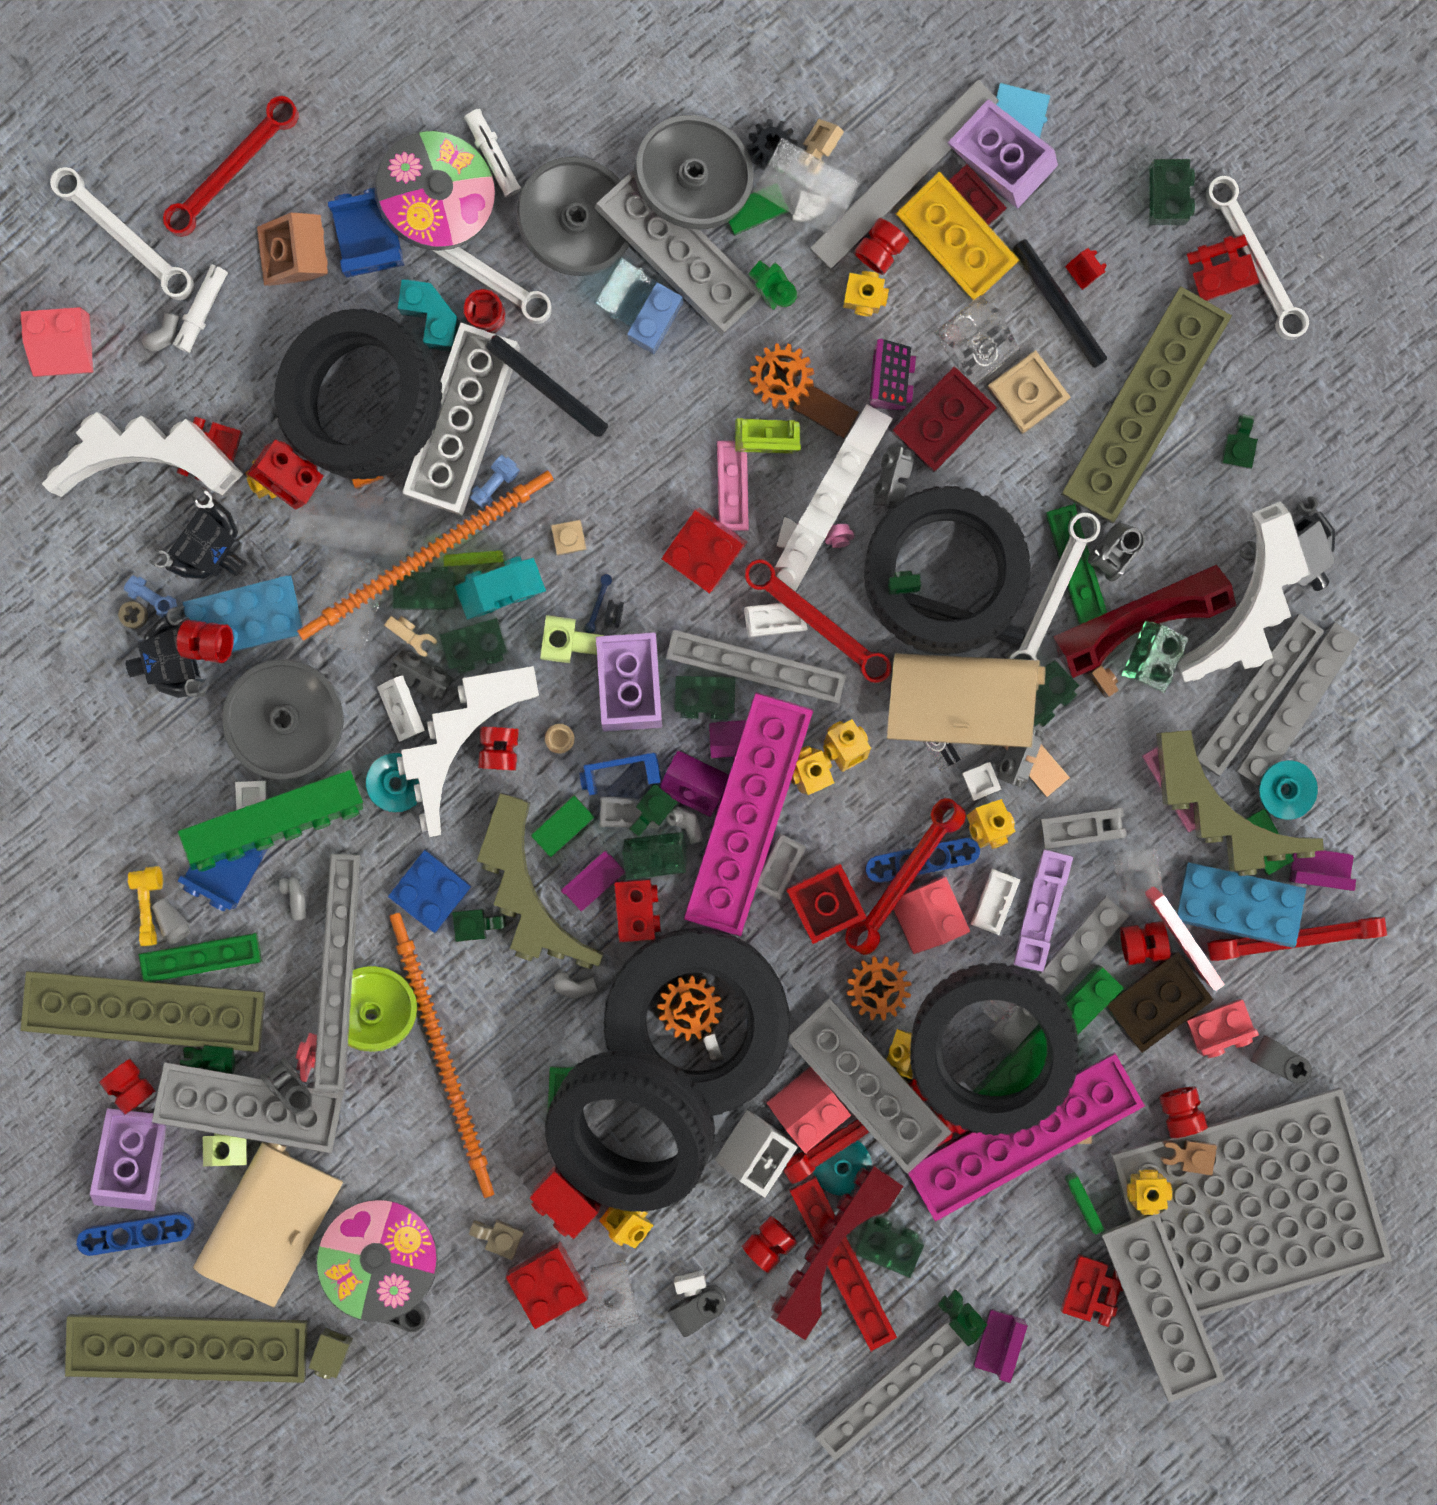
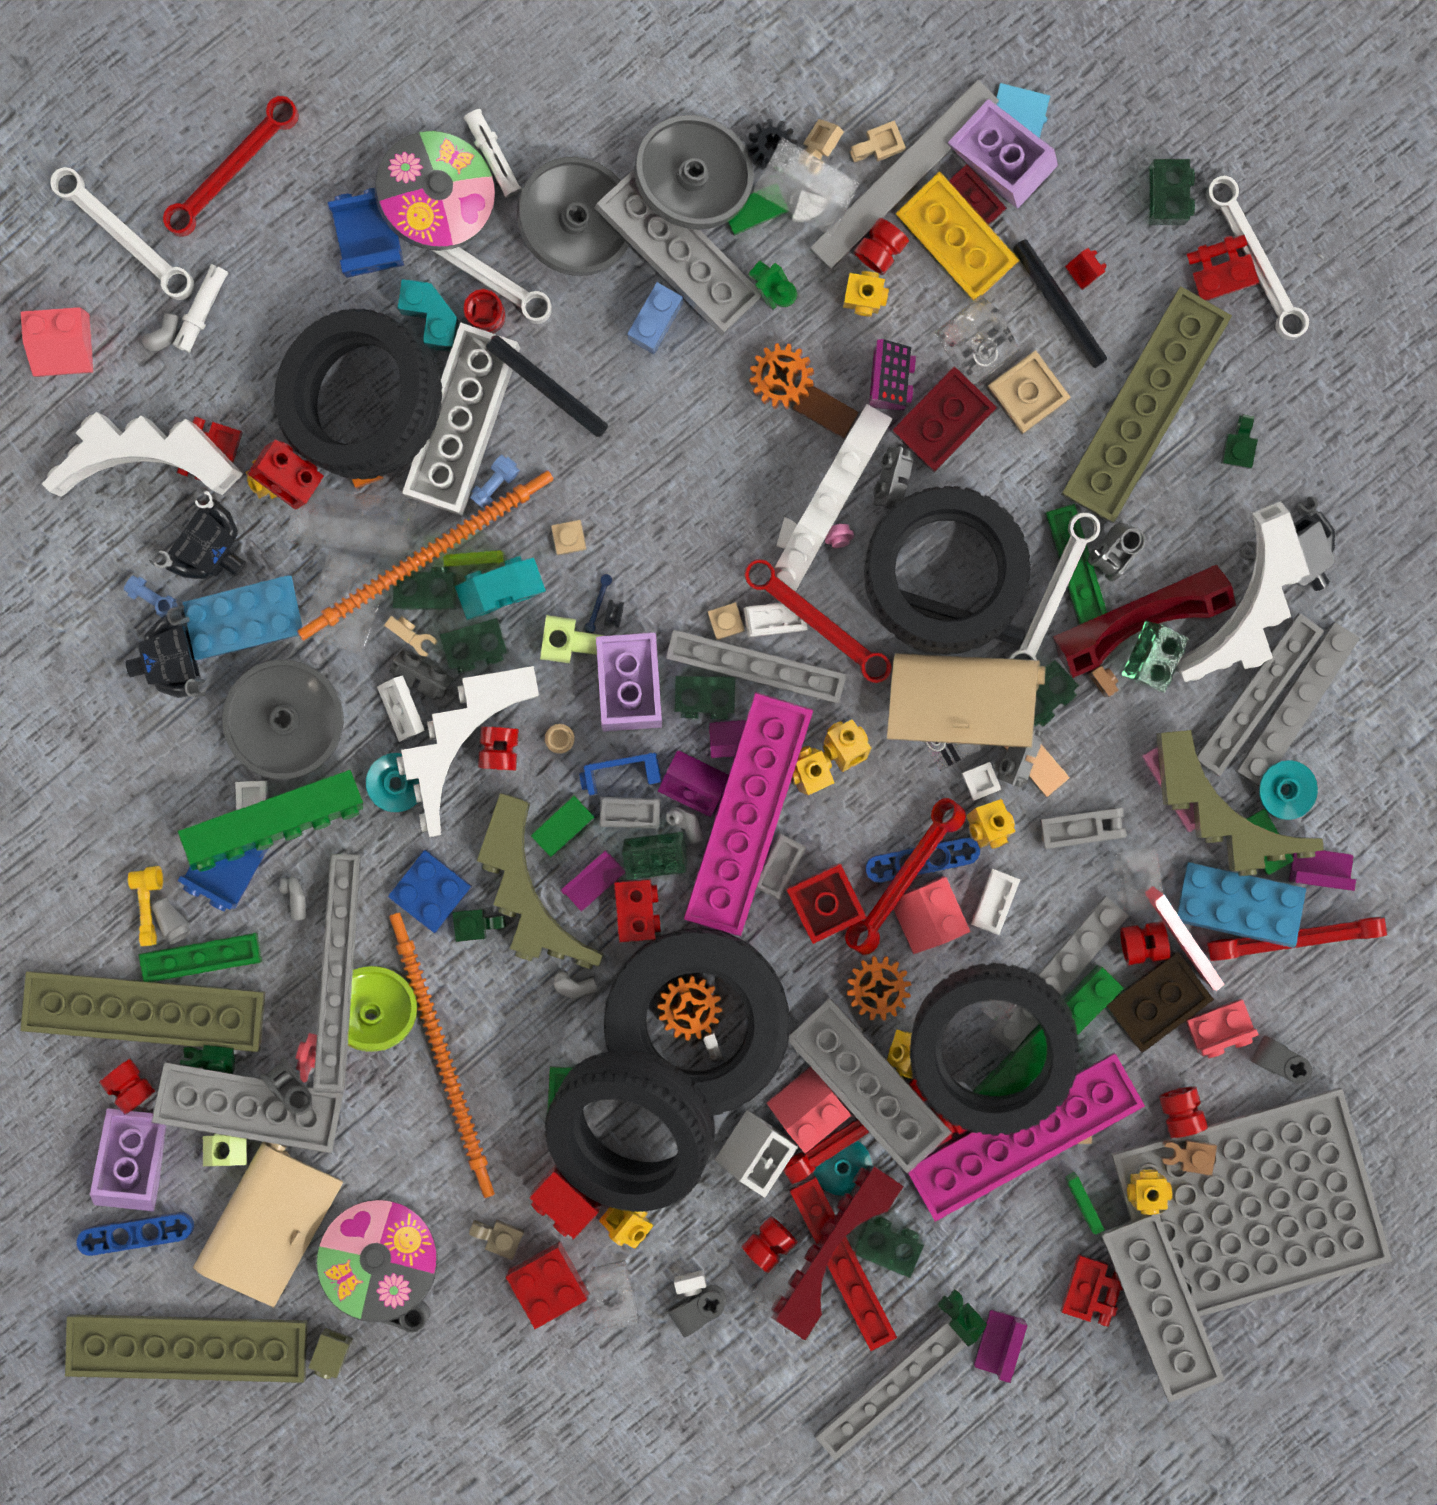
dark tan bush [118,601,148,629] -> none
red wheel [177,620,234,663] -> none
nougat slope [257,212,328,286] -> none
clear light blue piece [594,257,657,328] -> none
dark green plate [629,784,678,837] -> none
red brick [661,507,748,594] -> none
bright pink tile [717,441,749,531] -> none
lime hinge [735,418,801,454] -> none
dark green plate [888,571,921,595] -> none
lavender slope [1014,849,1073,972] -> none
none -> tan plate [708,602,745,640]
none -> tan plate [850,120,906,163]

